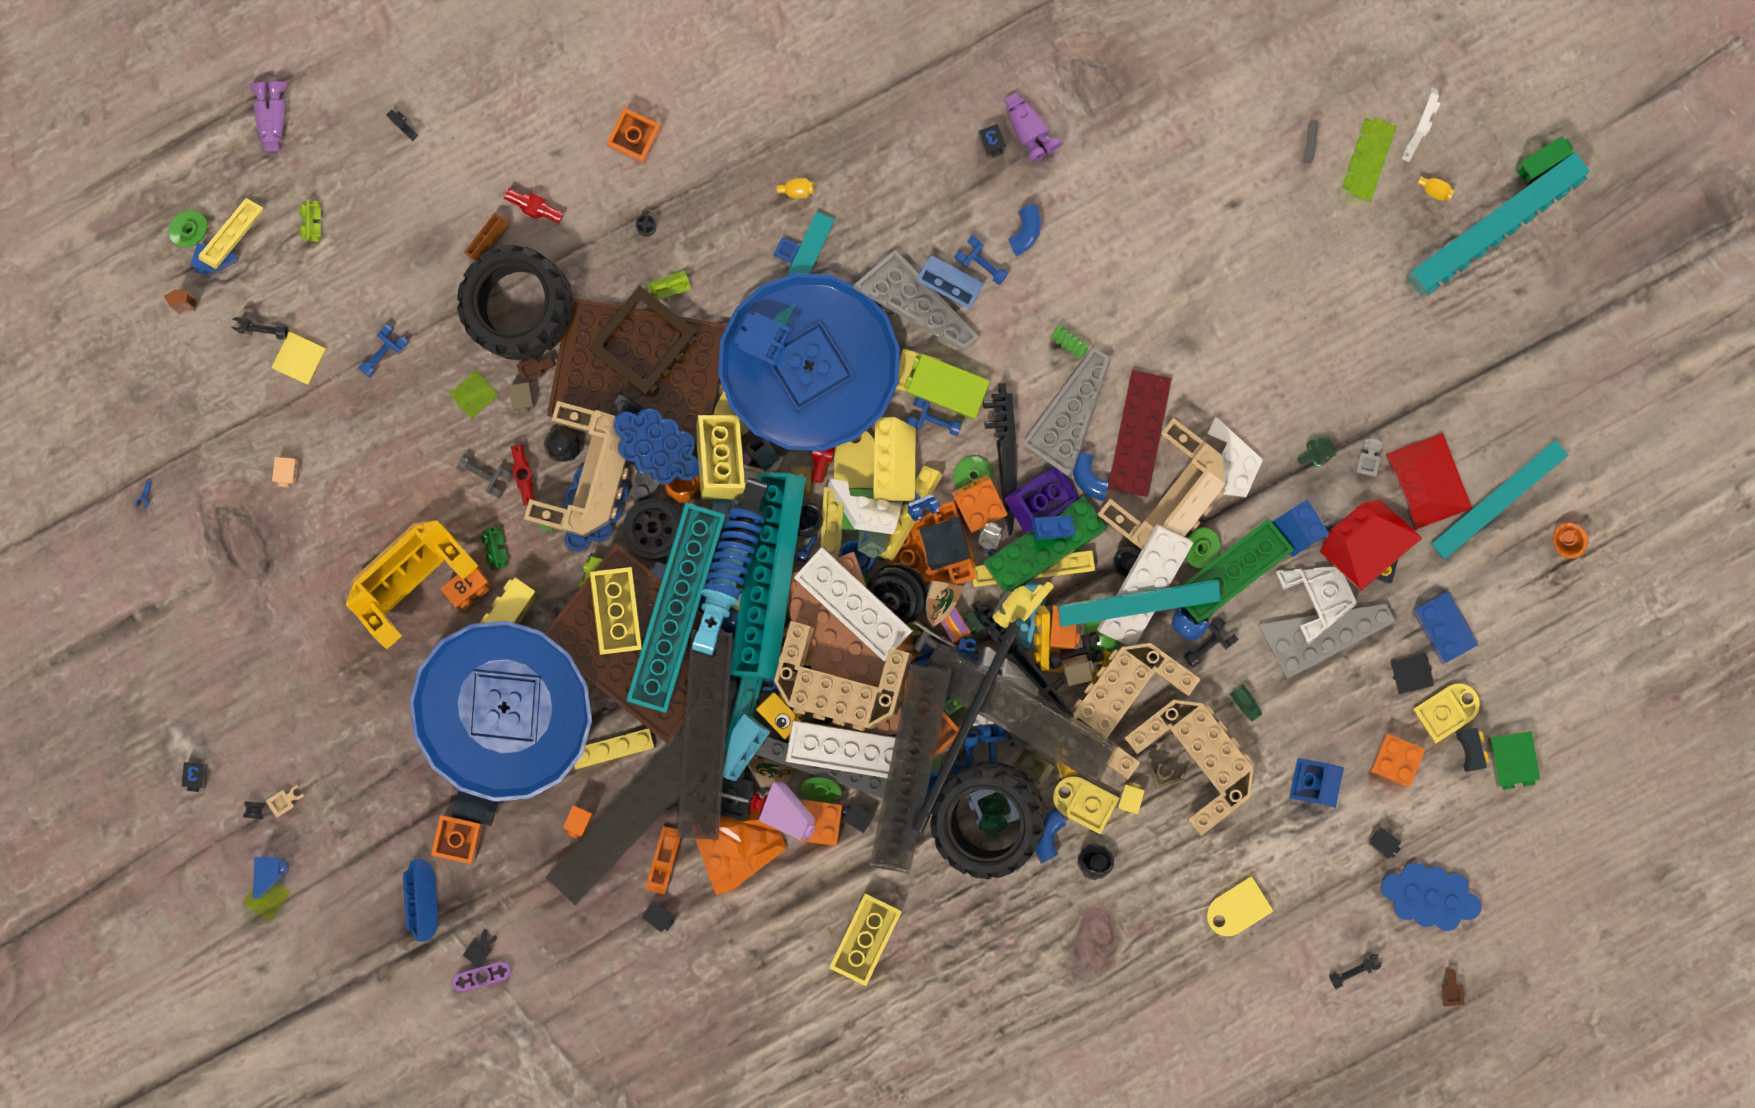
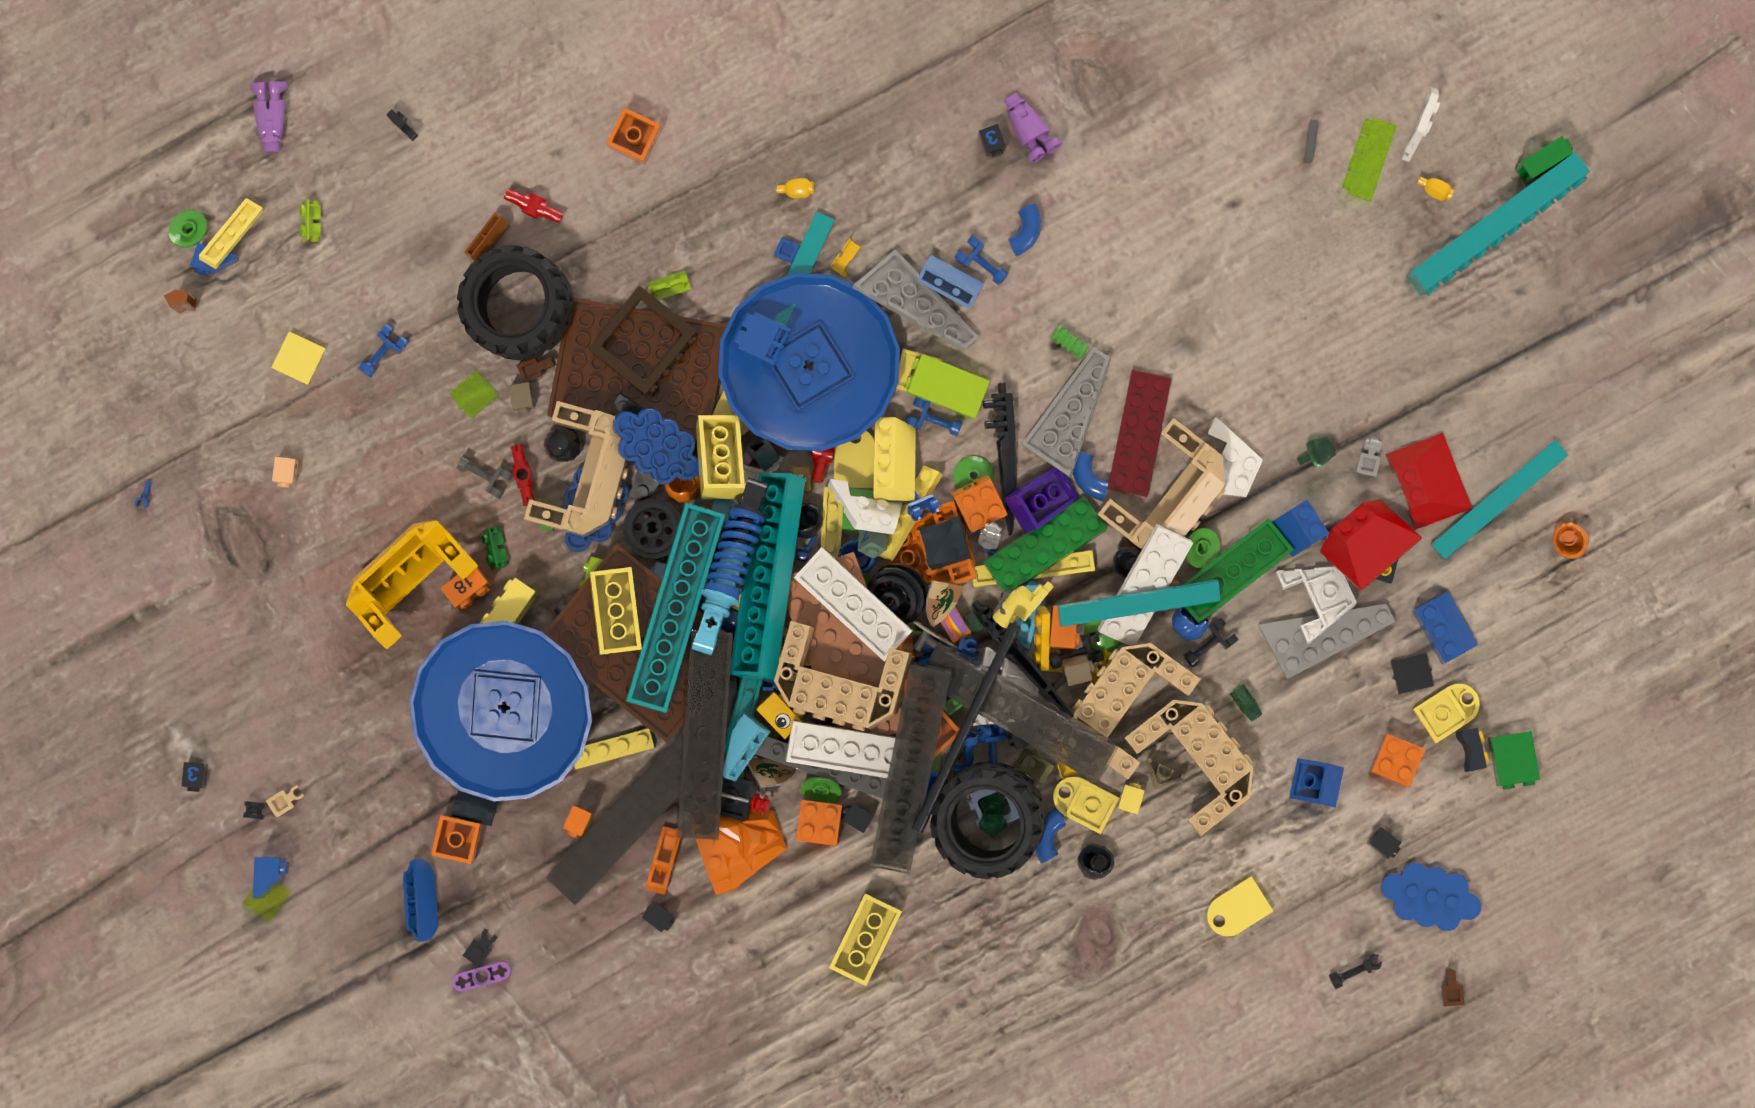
black bar [231,317,288,340] -> none
black wheel [636,214,657,237] -> none
lavender slope [759,781,816,840] -> none
blue plate [1032,515,1076,540] -> none
none -> yellow piece [830,238,860,278]

